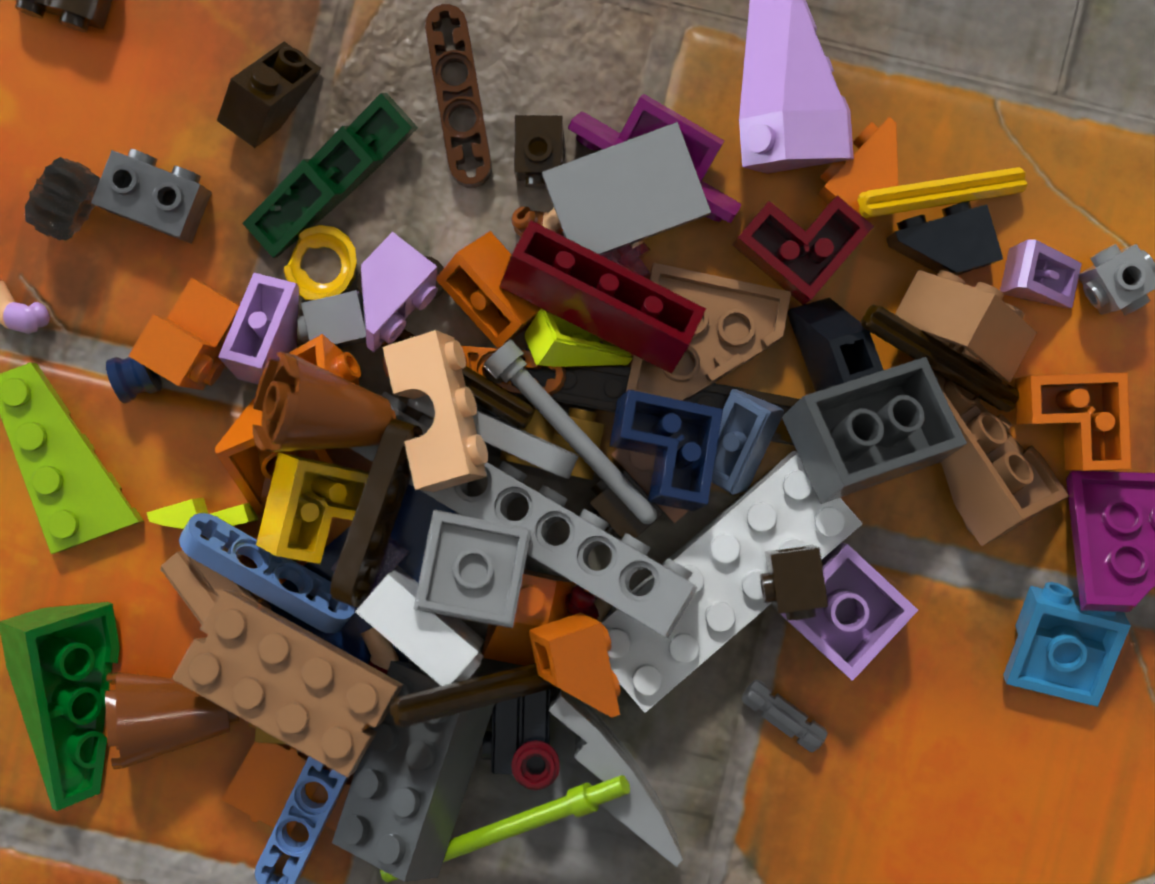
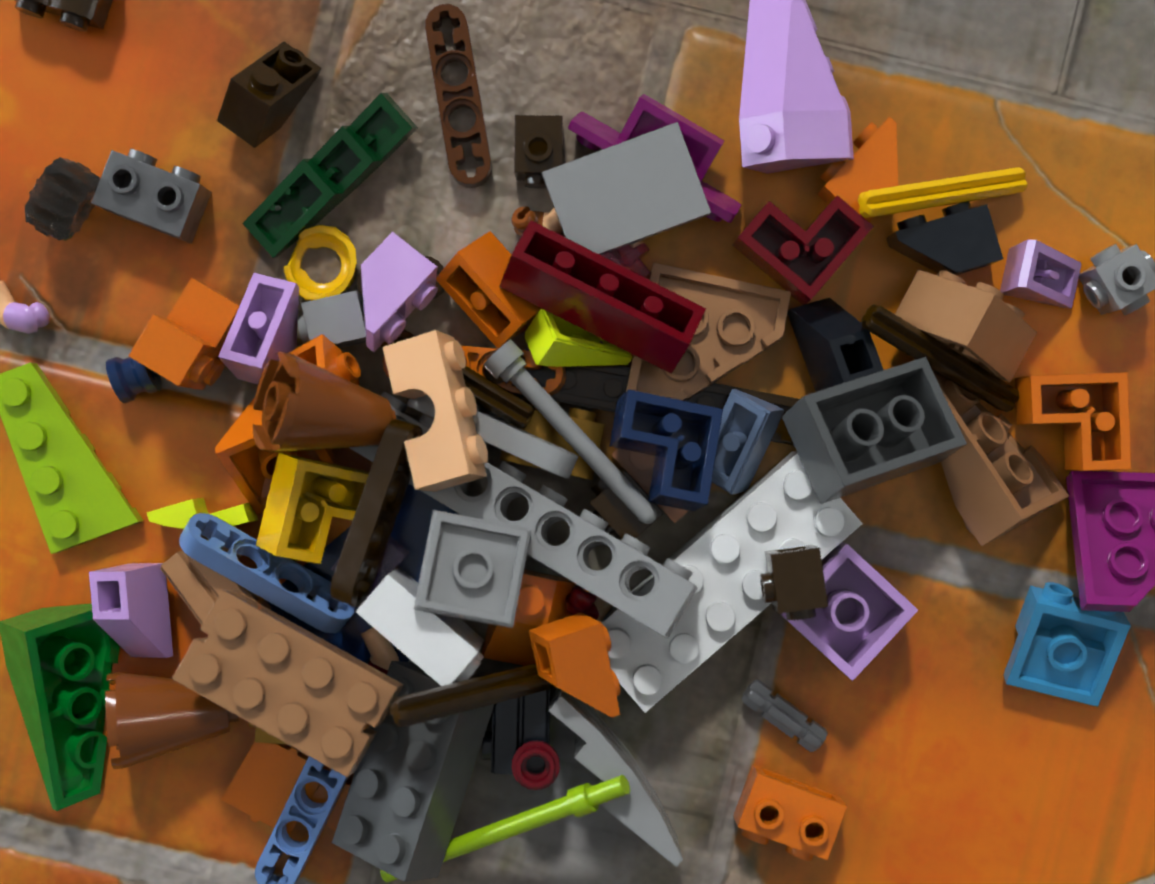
none -> lavender slope [89,563,173,658]
none -> orange brick [733,764,847,861]

